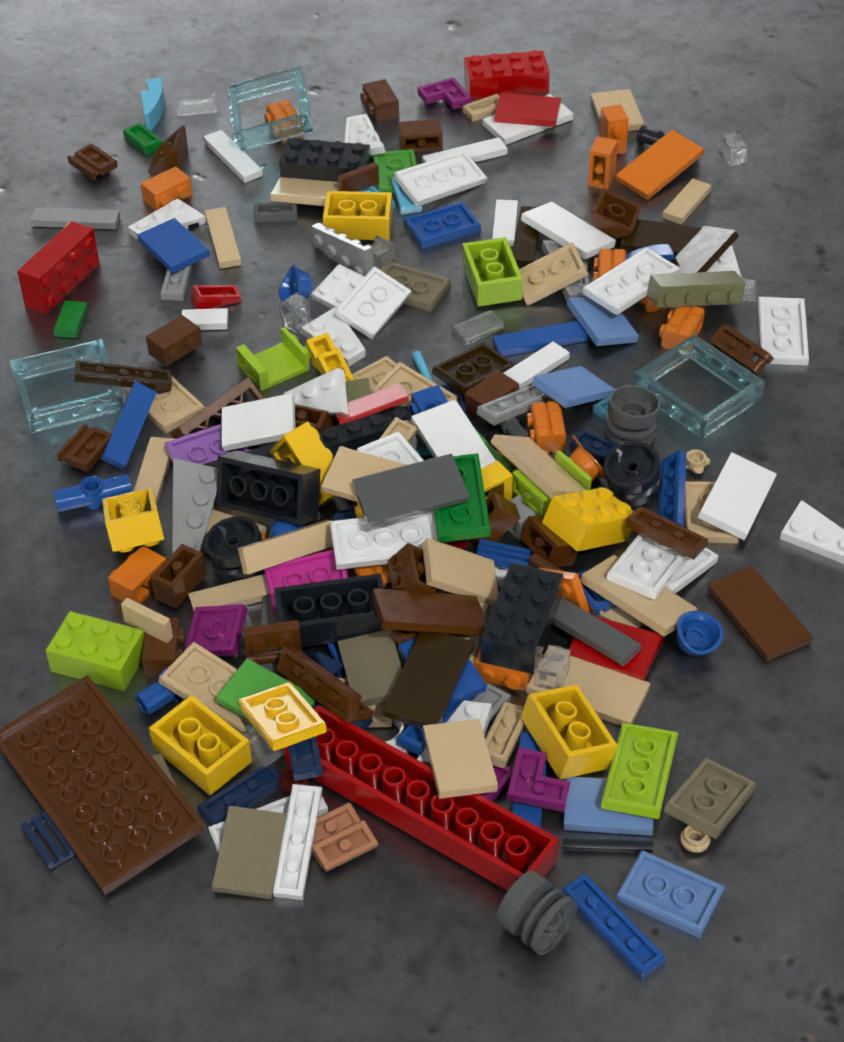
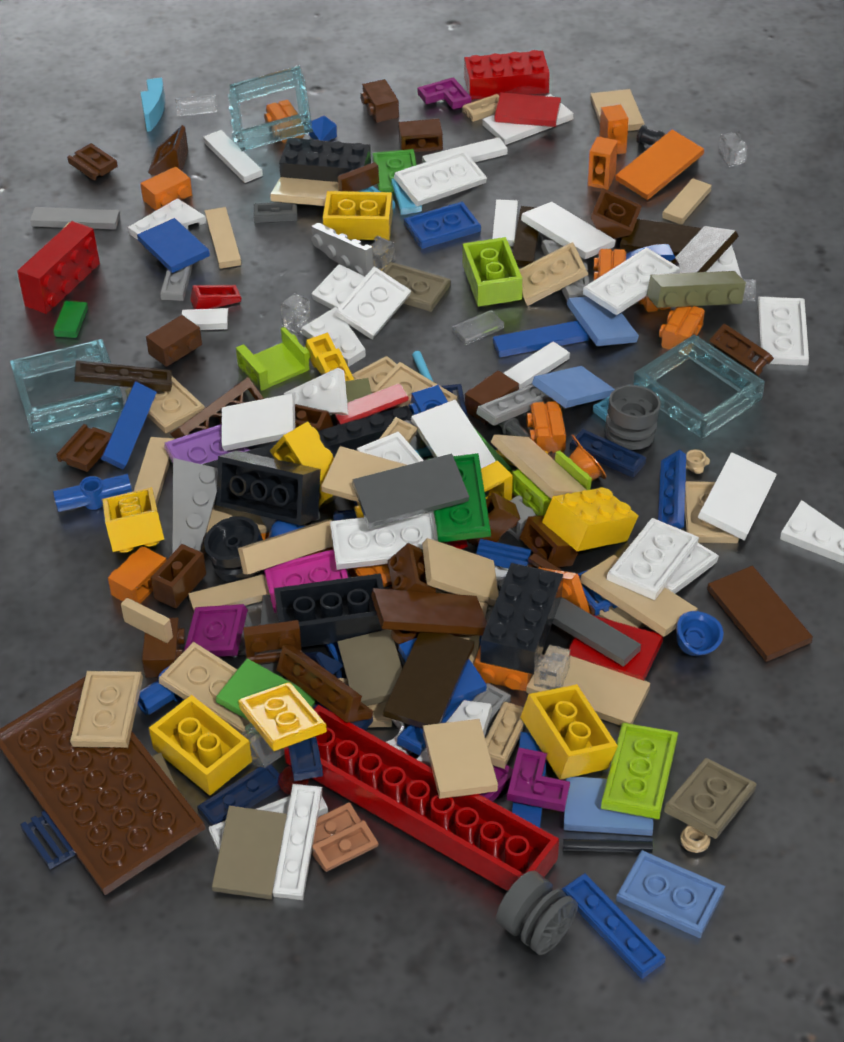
lime brick [46,611,144,691] -> none
green tile [123,123,163,154] -> none
blue helmet [279,264,313,304] -> none
white wing [344,114,386,155] -> none
dark brown tile [432,343,516,397] -> none
black wheel [604,441,663,506] -> none
reddish brown plate [625,506,708,560] -> none
none -> tan tile [70,671,143,748]
none -> blue slope [308,115,337,141]

